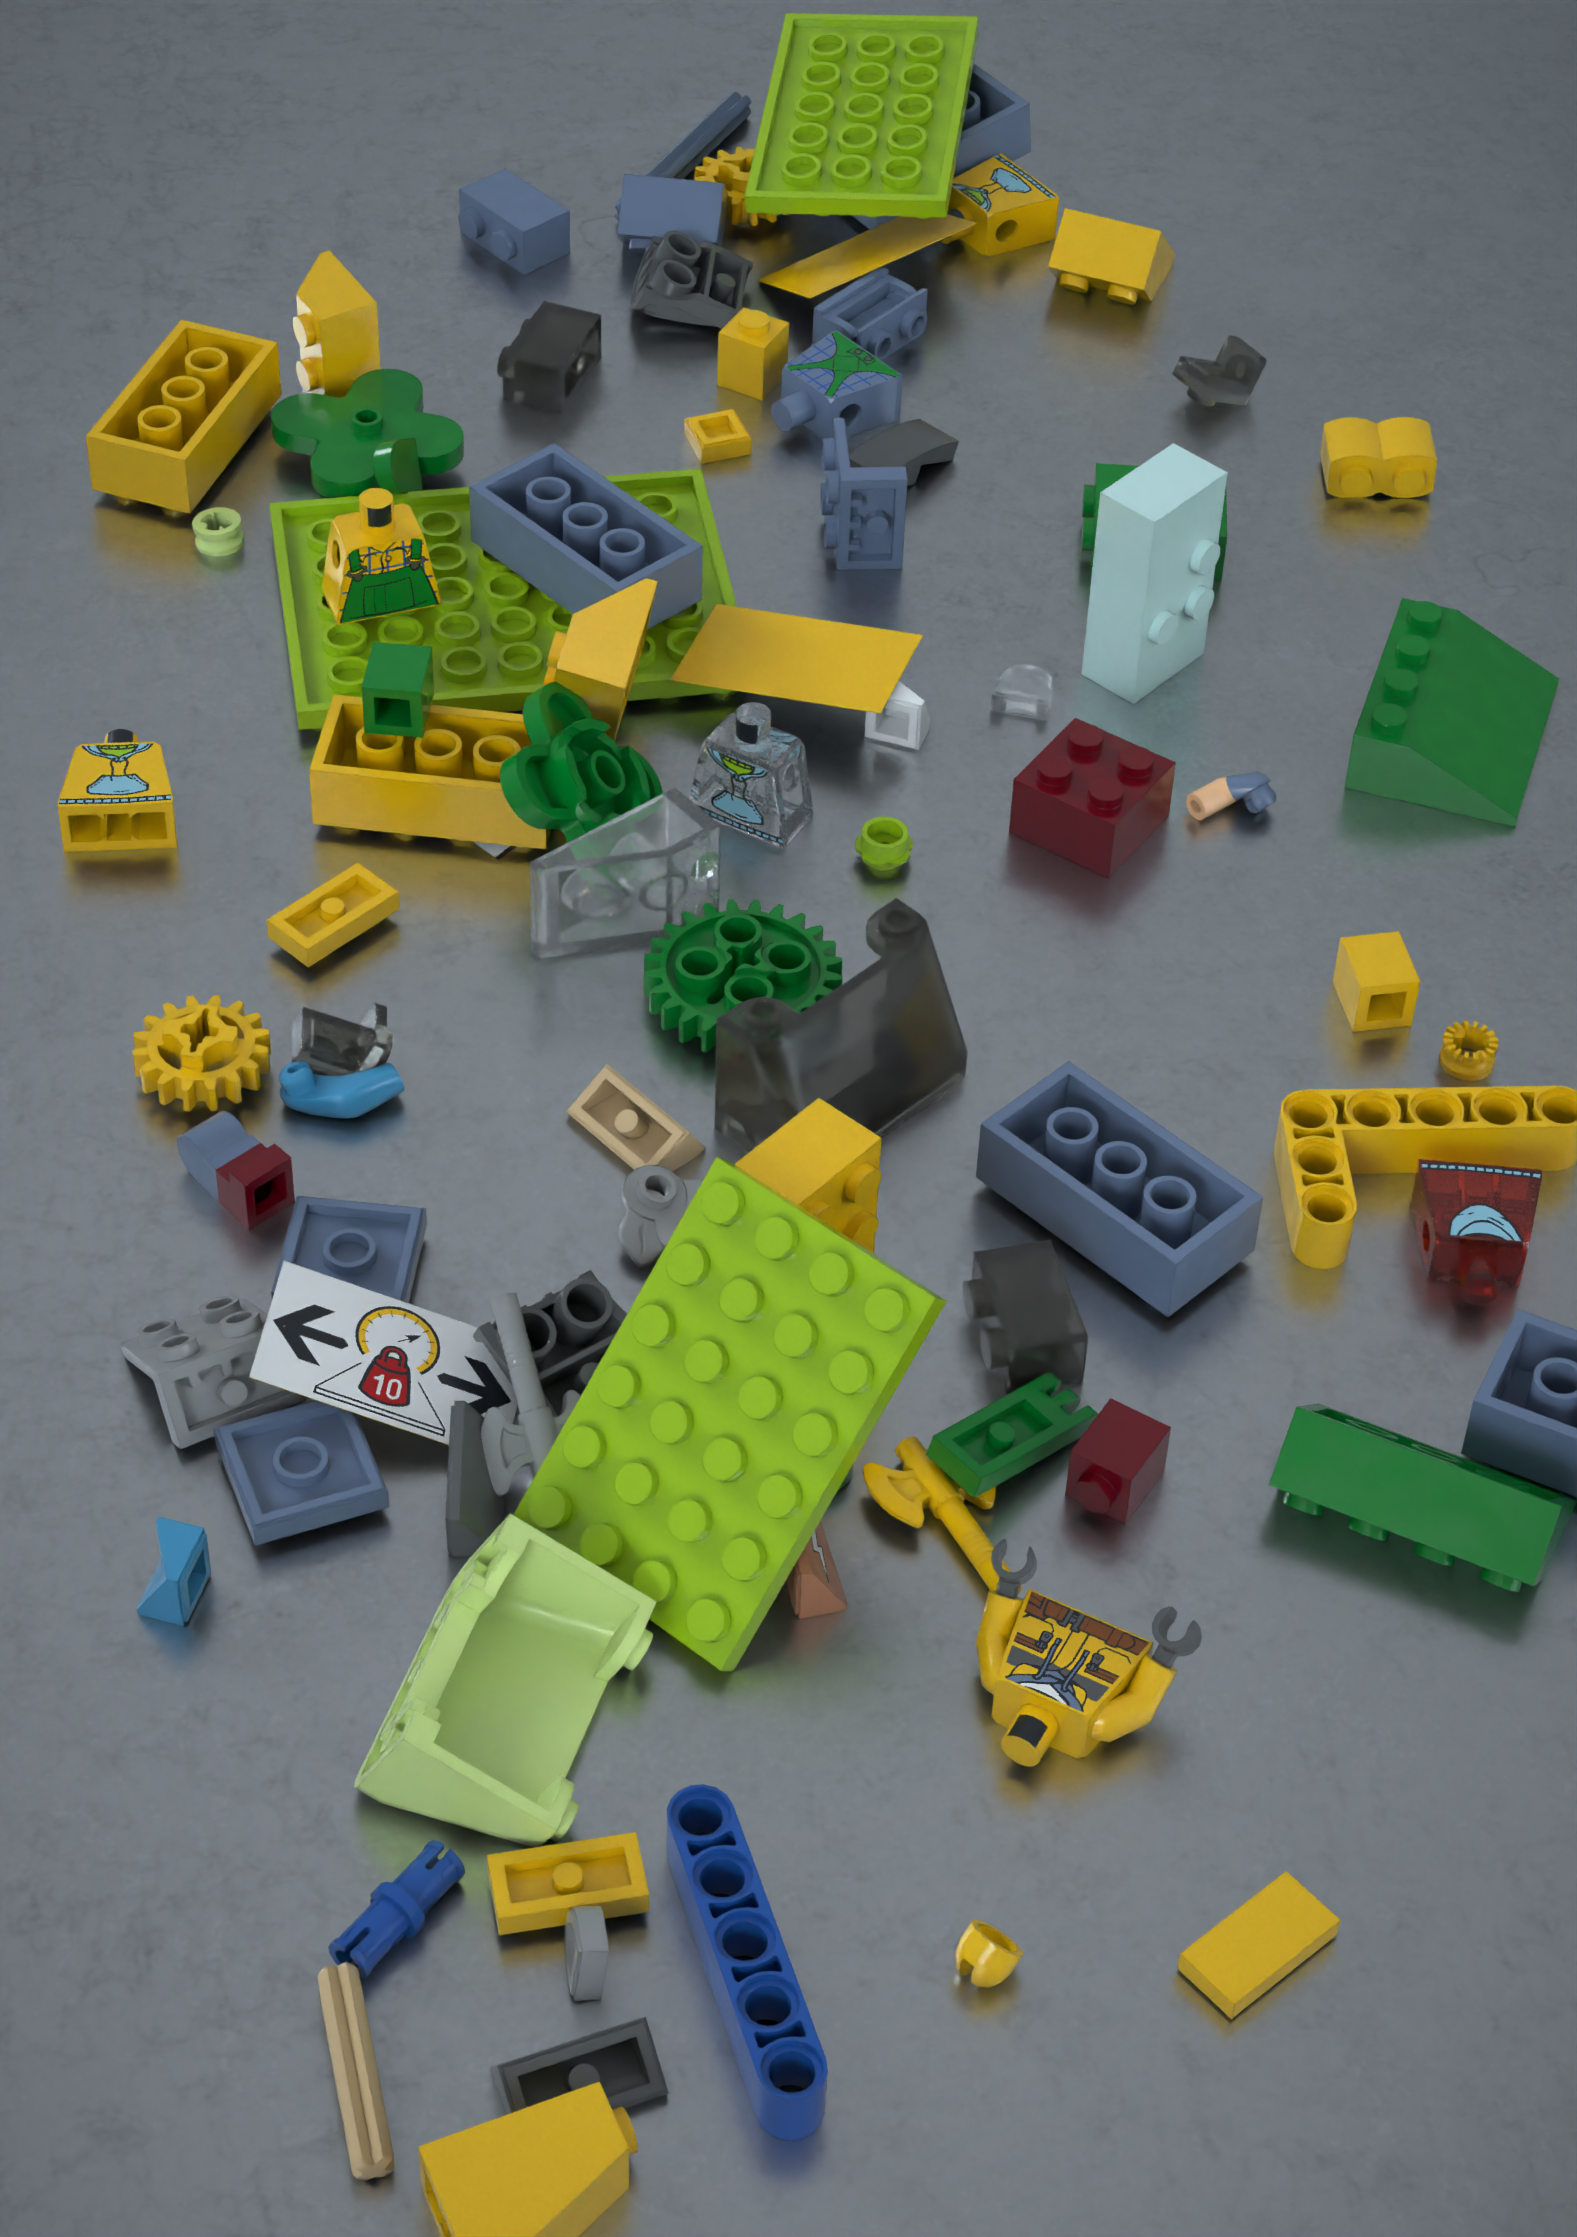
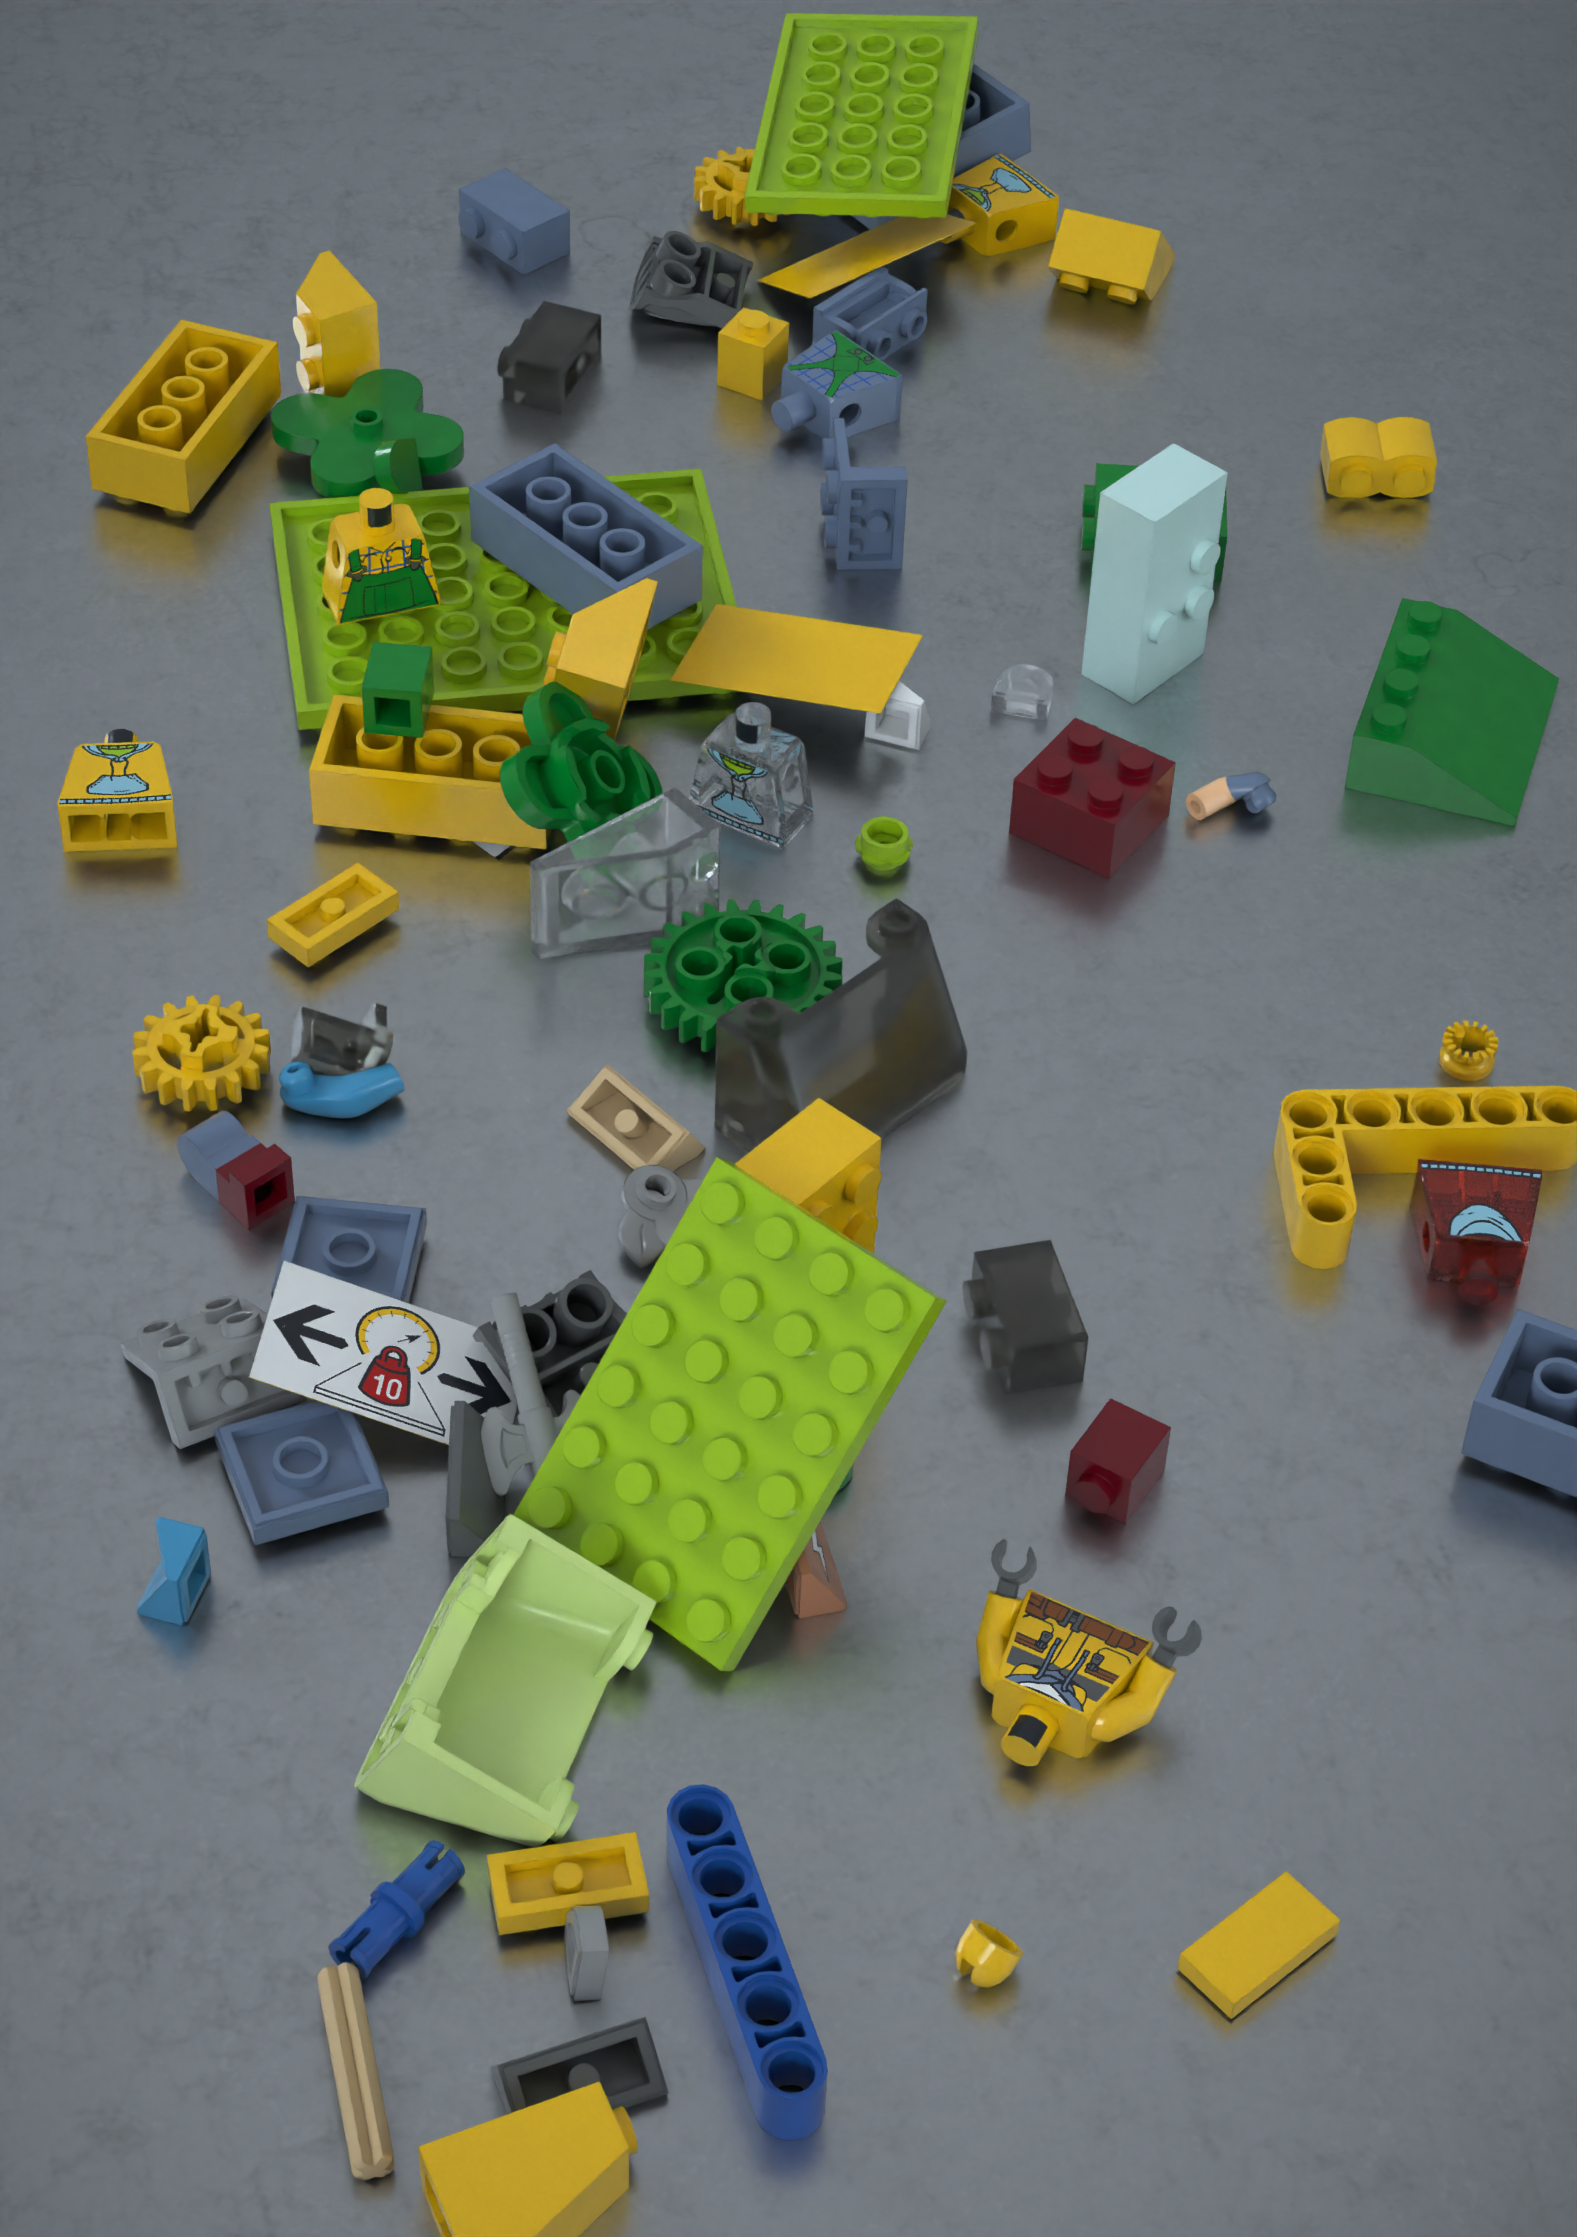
yellowish green bush [192,507,244,556] -> none
sand blue axle [615,92,751,222] -> none
sand blue brick [617,174,728,255] -> none
yellow tile [684,409,752,464] -> none
dark grey slope [849,419,959,486] -> none
yellow piece [862,1437,1022,1596] -> none
green hinge [926,1372,1098,1498] -> none
sand blue brick [976,1061,1263,1317] -> none
clear smoke bracket [1172,335,1267,407] -> none
green slope [1268,1403,1576,1592] -> none
yellow brick [1332,931,1420,1032] -> none

